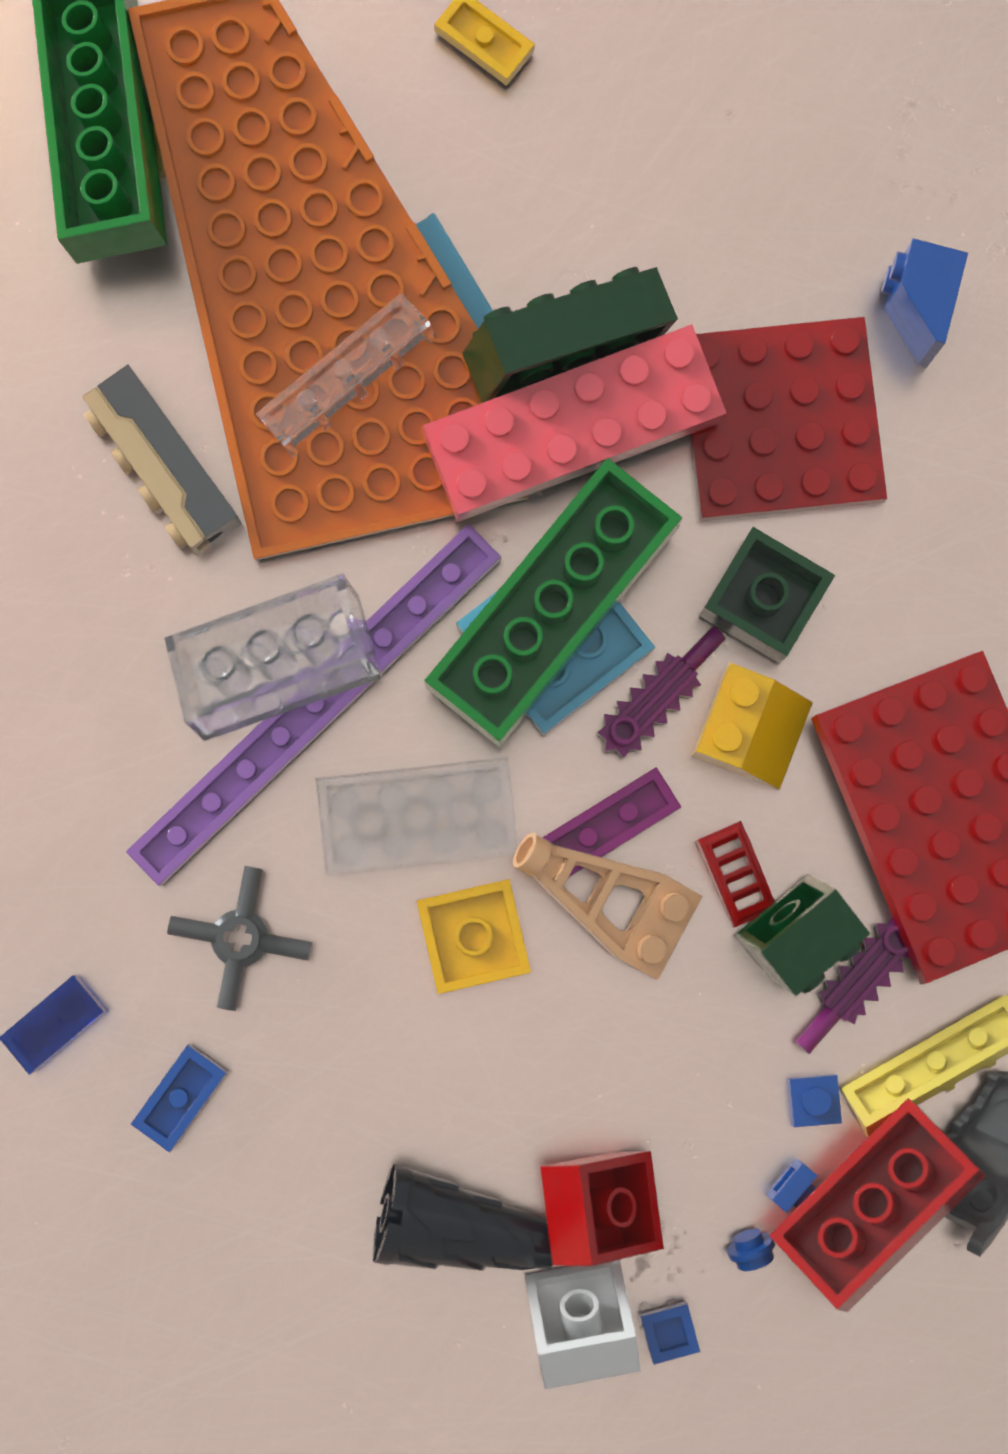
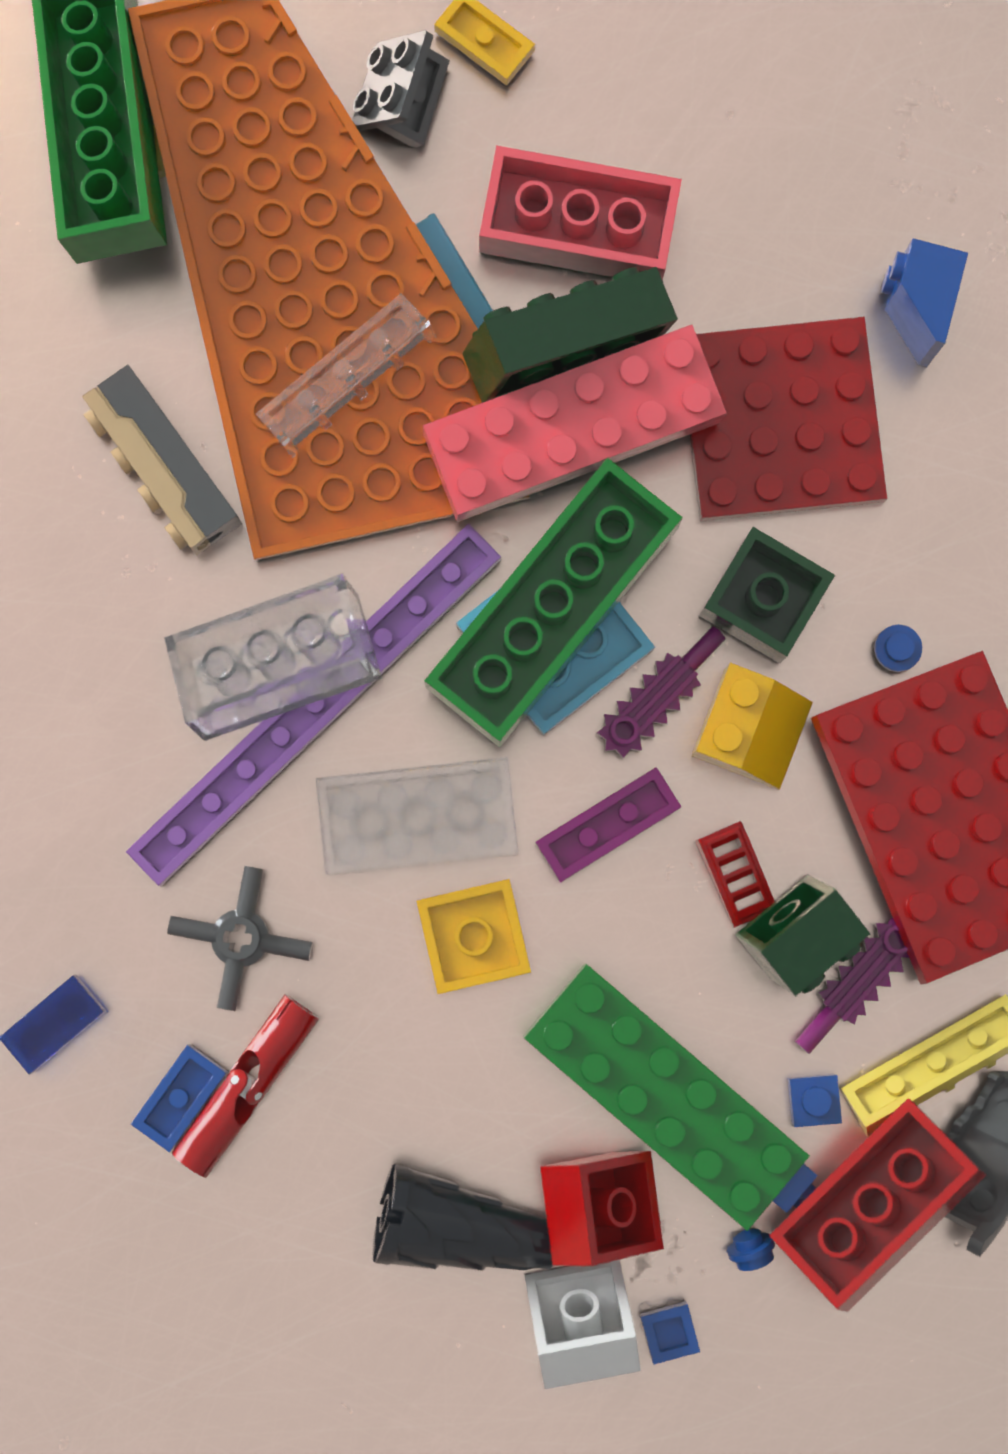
light nougat plate [513,833,702,980] -> none
none -> red piece [172,994,319,1178]
none -> dark grey bracket [352,30,450,148]
none -> coral brick [479,145,682,280]
none -> green brick [523,964,810,1231]
none -> blue plate [874,624,922,672]

